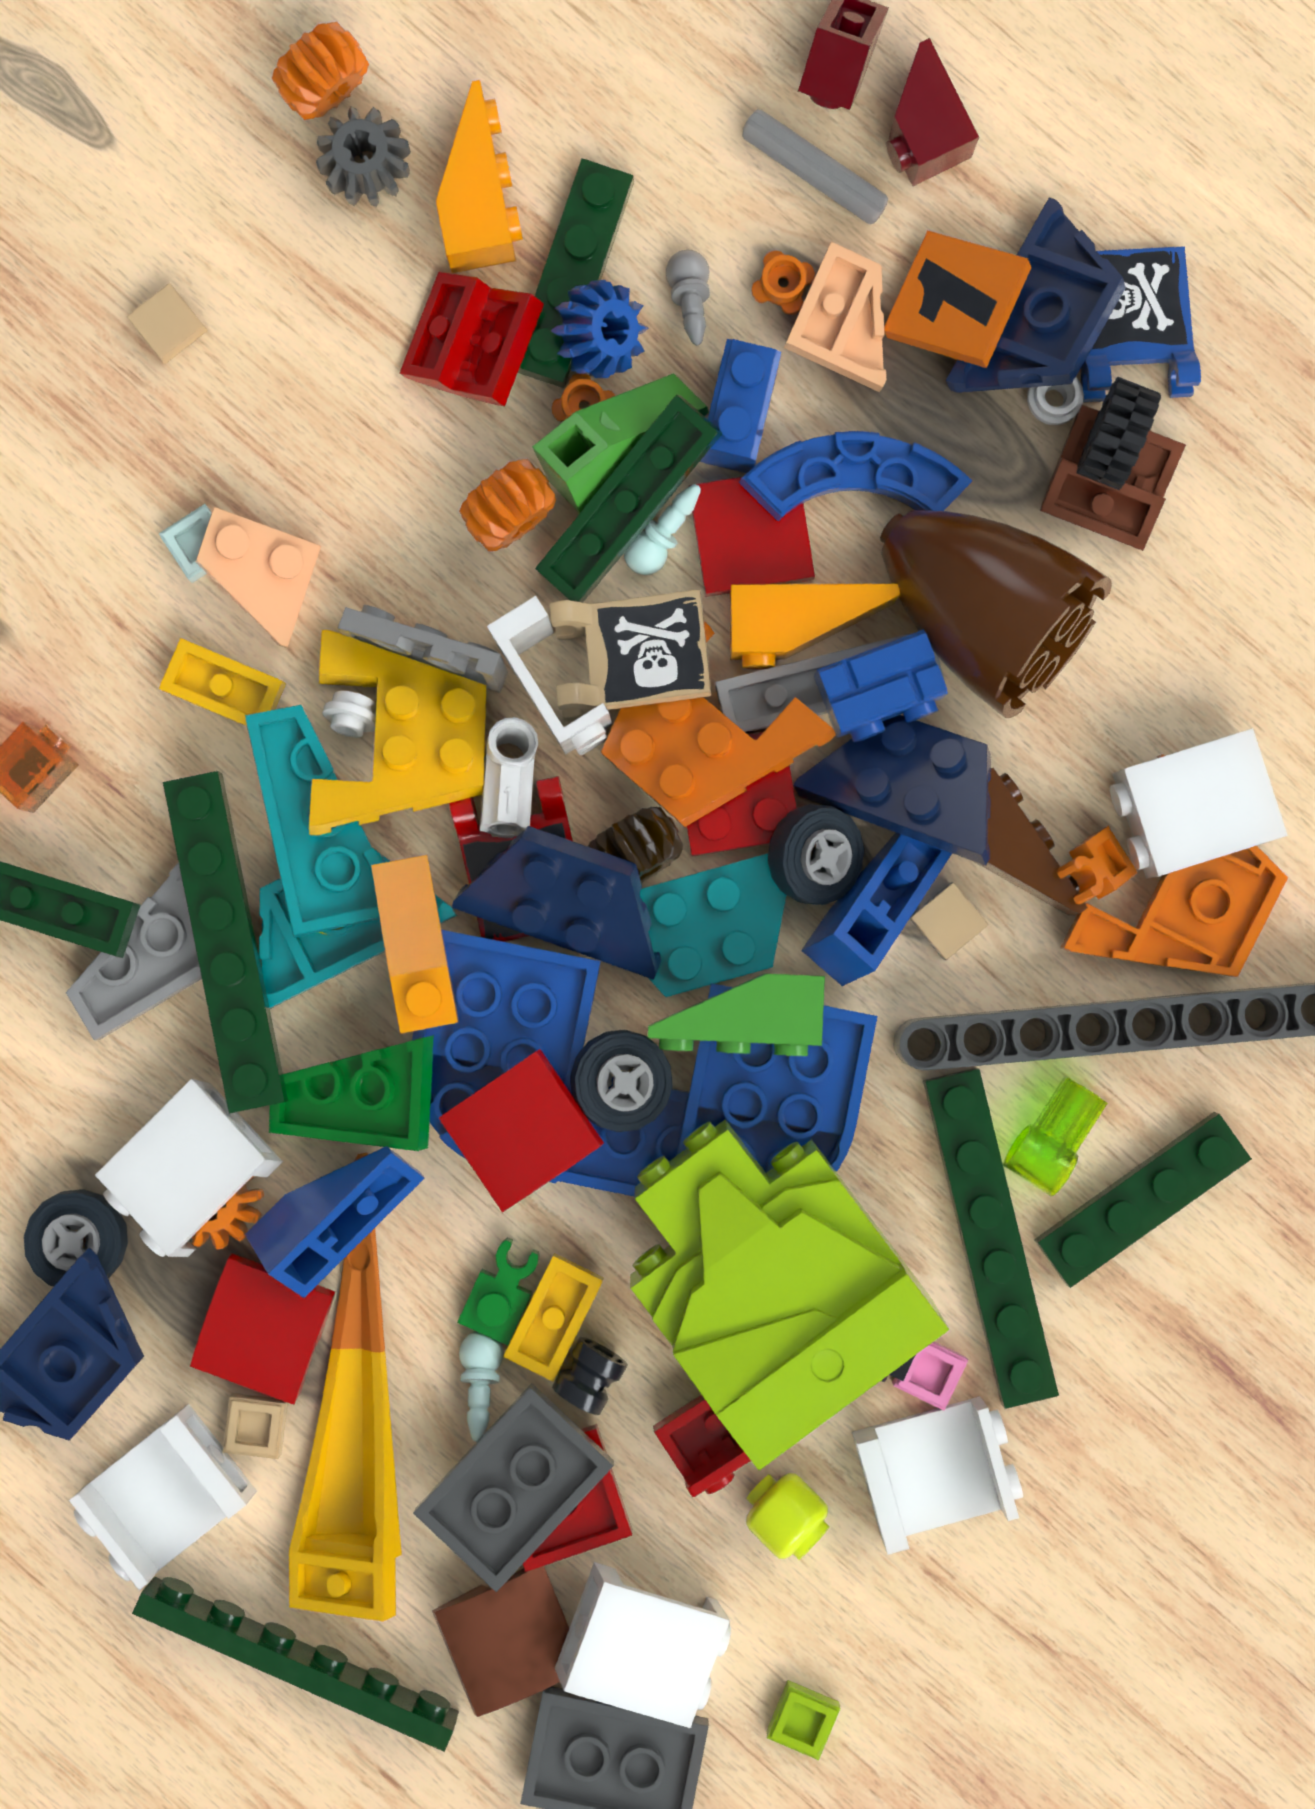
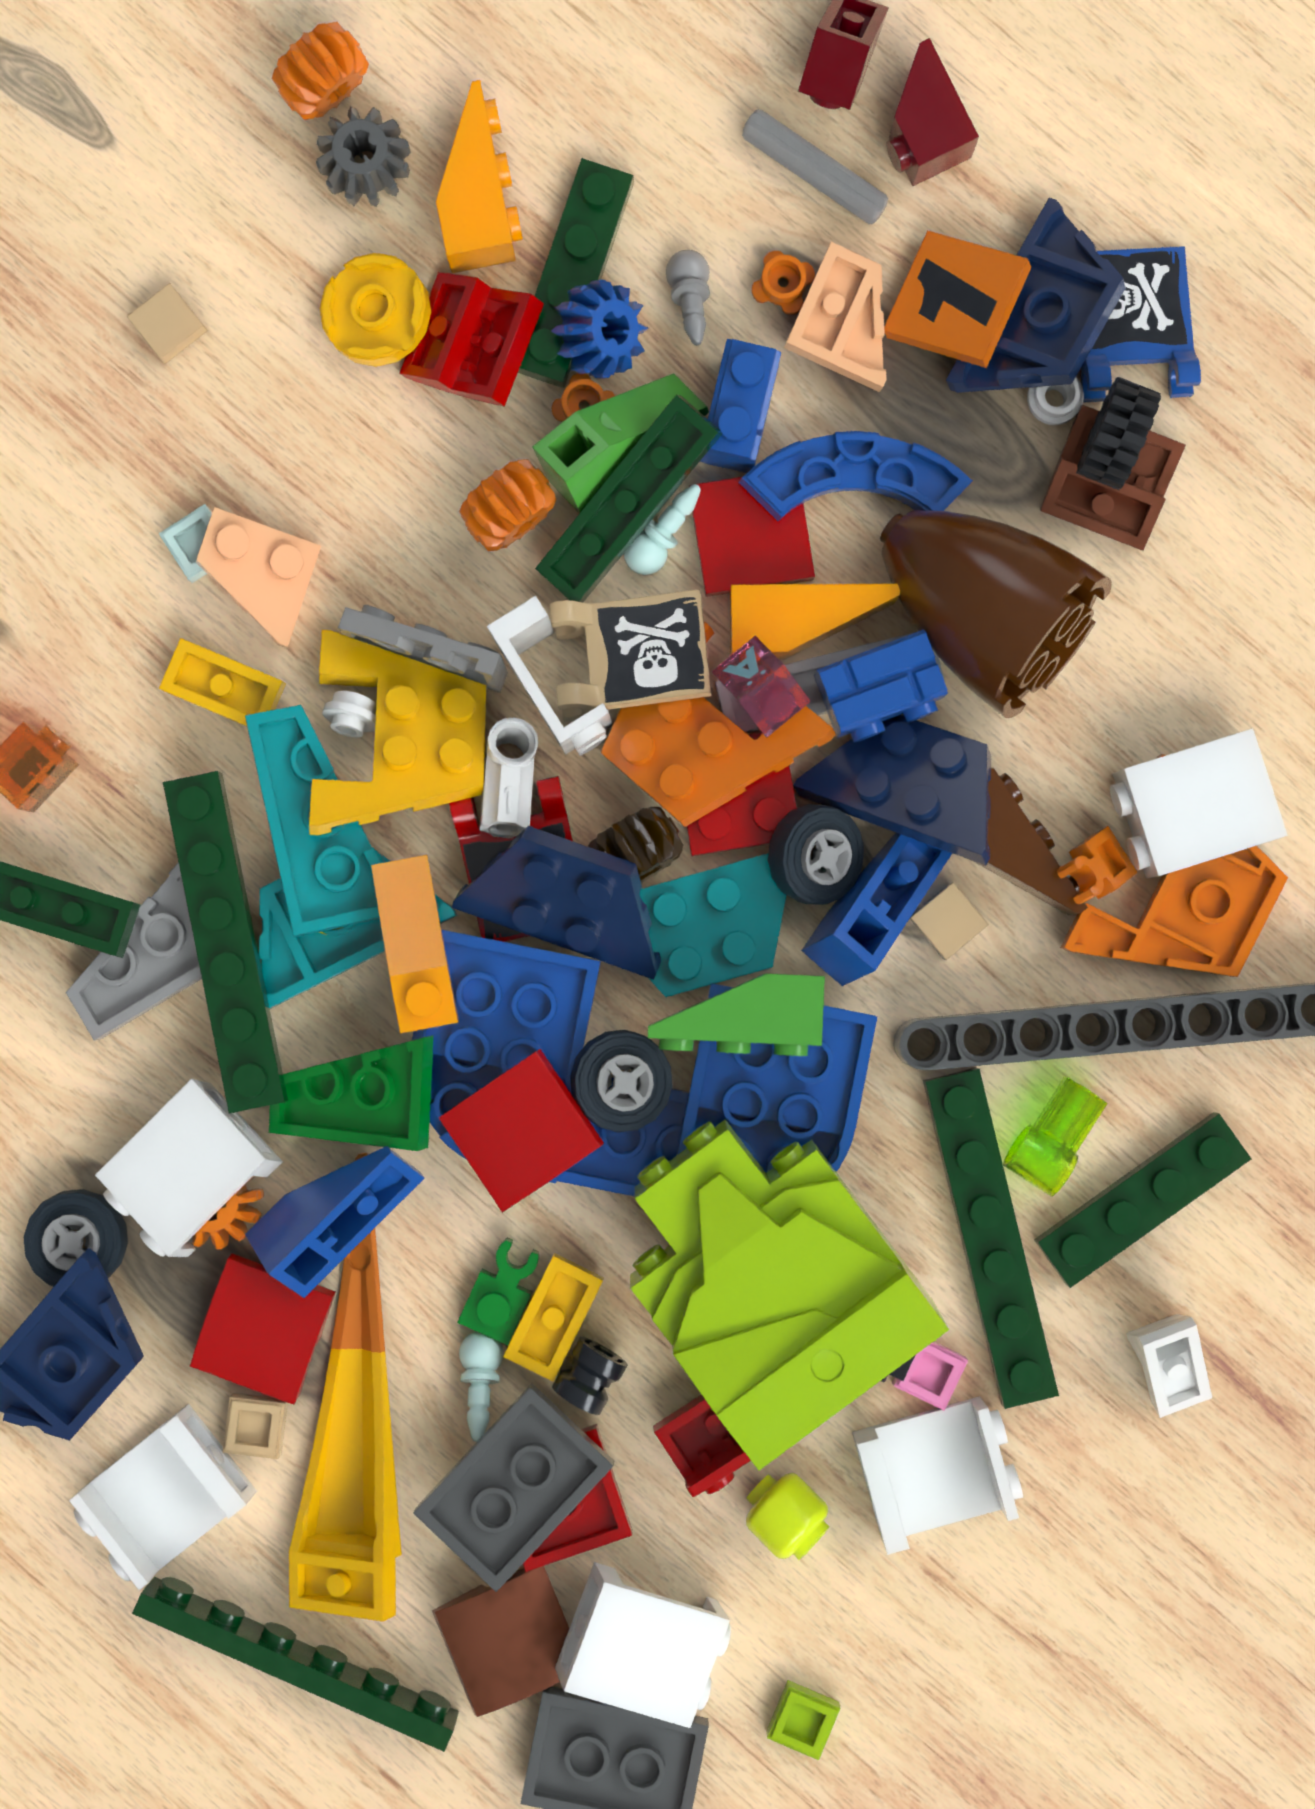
none -> yellow tile [320,253,431,367]
none -> clear pink brick [711,635,811,738]
none -> white slope [1126,1314,1212,1418]

